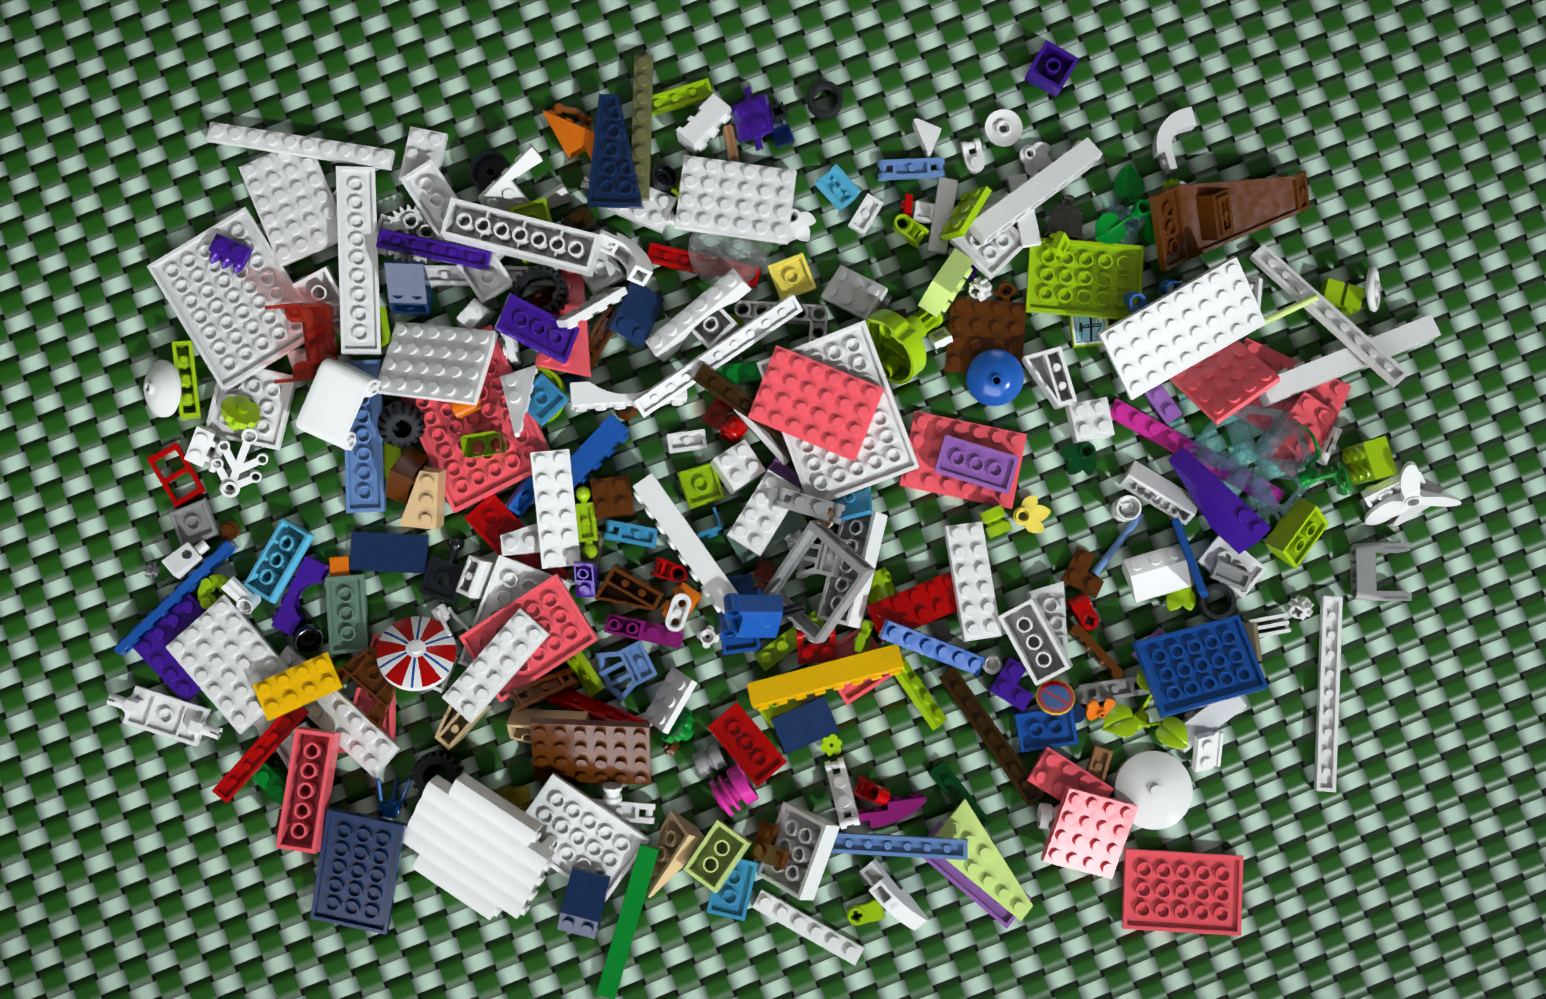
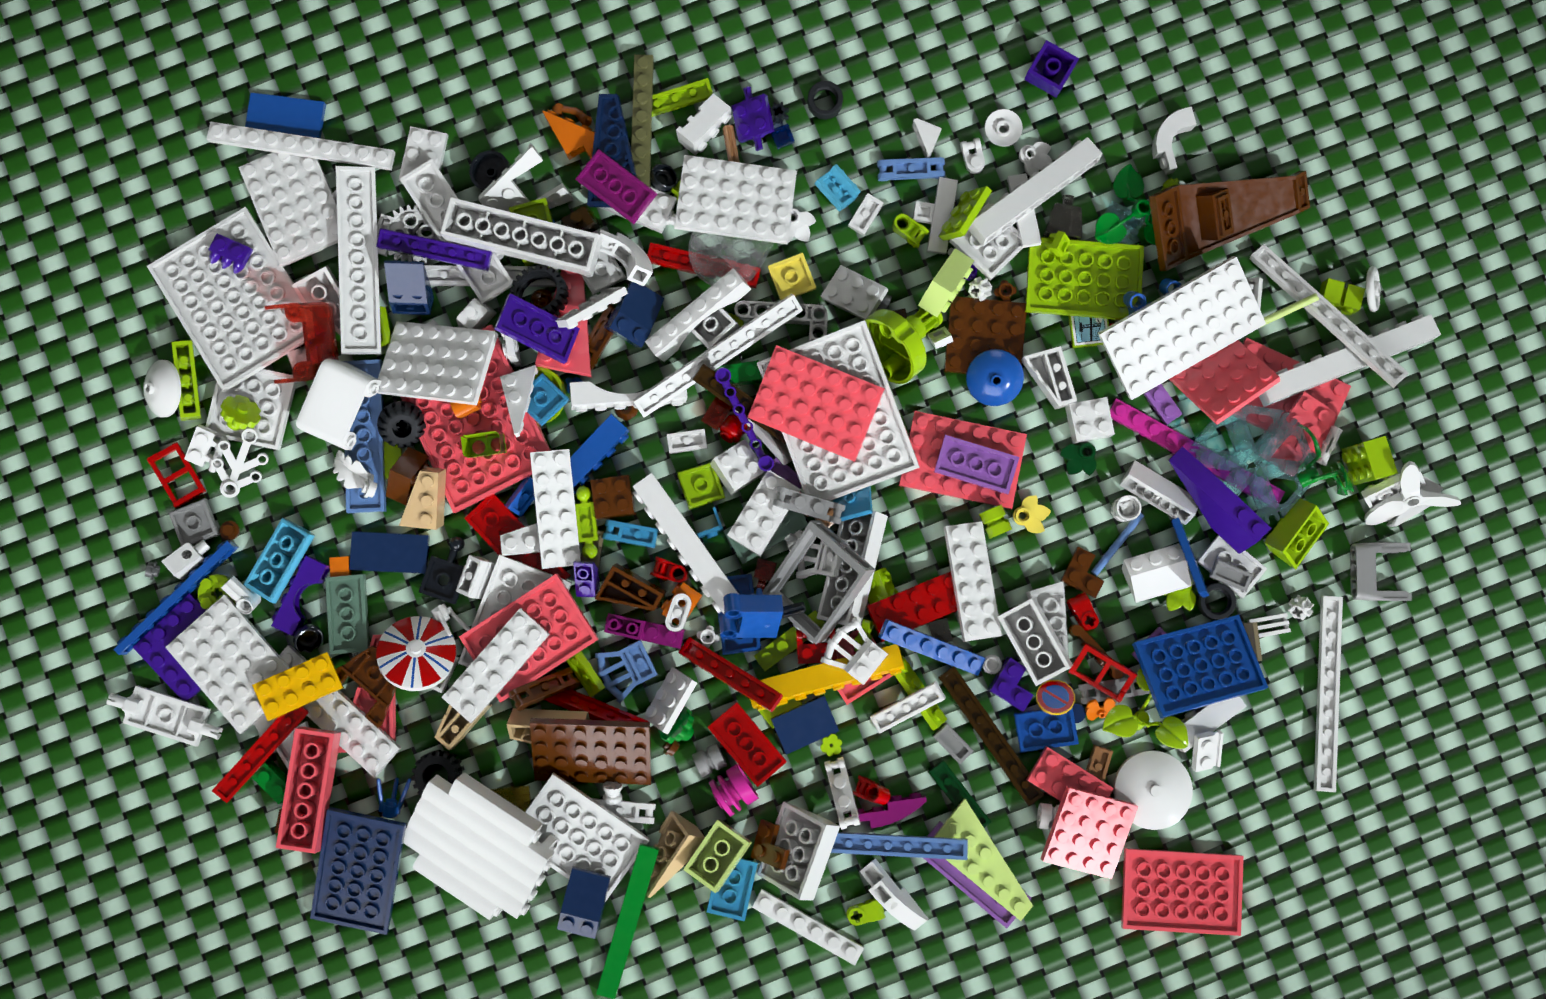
red plate [900,194,913,217] -> none
none -> blue tile [245,93,326,139]
none -> white plant [333,450,377,498]
none -> magenta tile [575,149,657,224]
none -> red plate [678,637,783,712]
none -> dark purple bar [715,367,774,471]
none -> white plate [820,617,888,685]
none -> white tile [870,681,946,734]
none -> light grey tile [933,723,974,764]
none -> red window [1068,643,1138,703]

